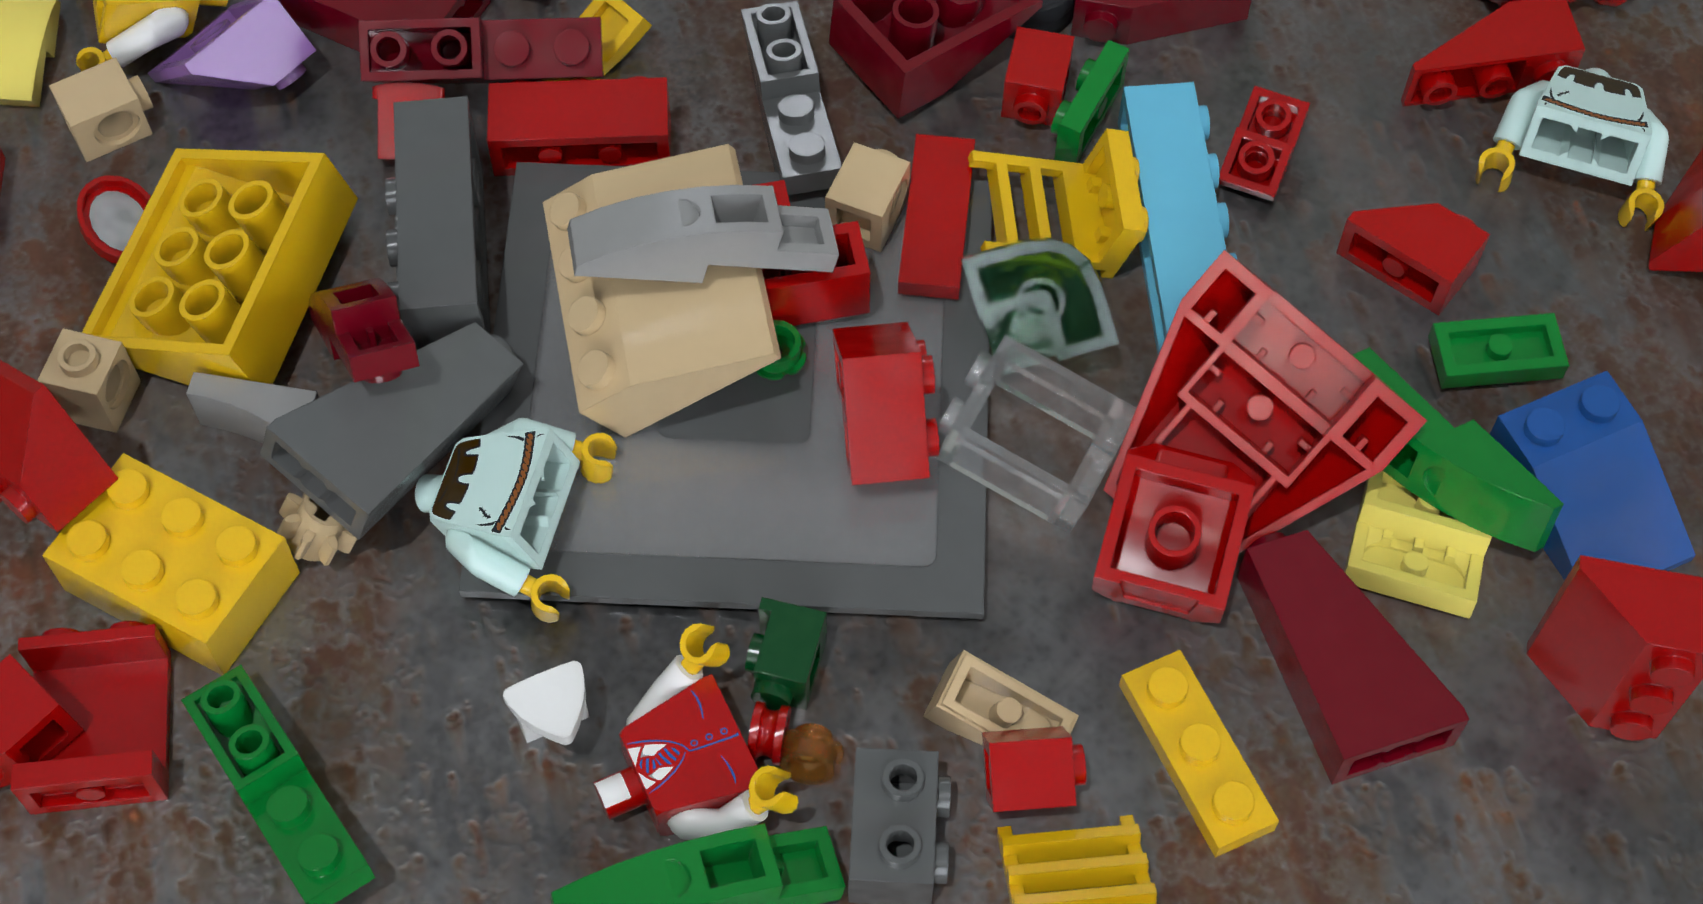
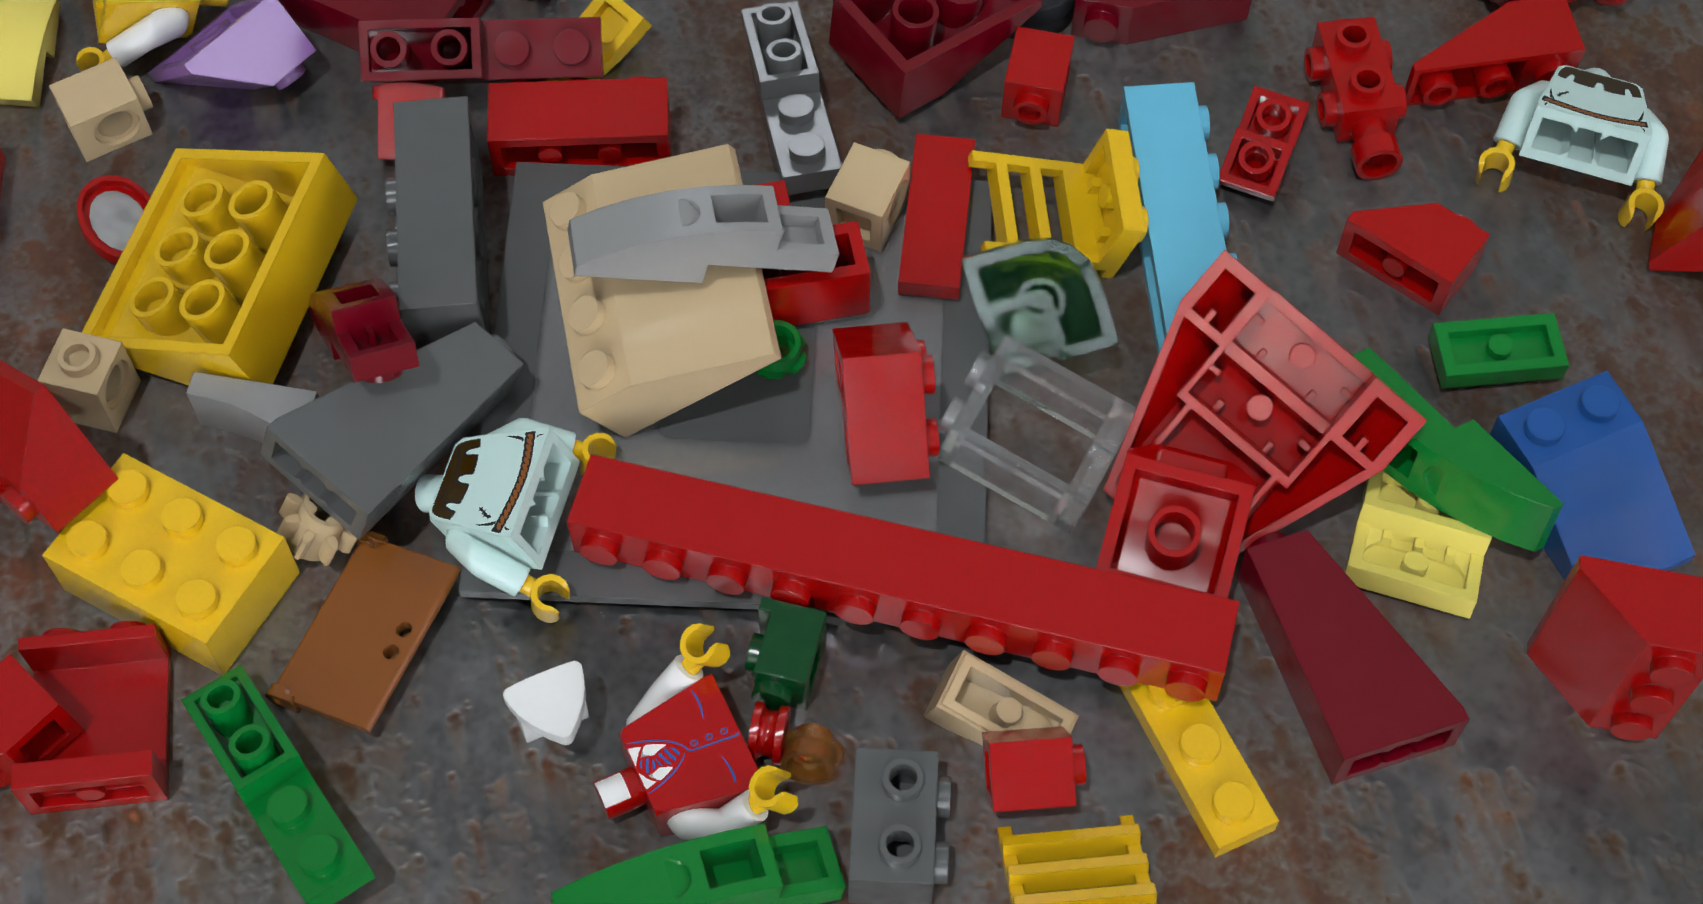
green plate [1051,40,1130,163] -> none
none -> dark orange door [265,530,461,734]
none -> red brick [567,454,1240,702]
none -> red brick [1304,16,1407,180]

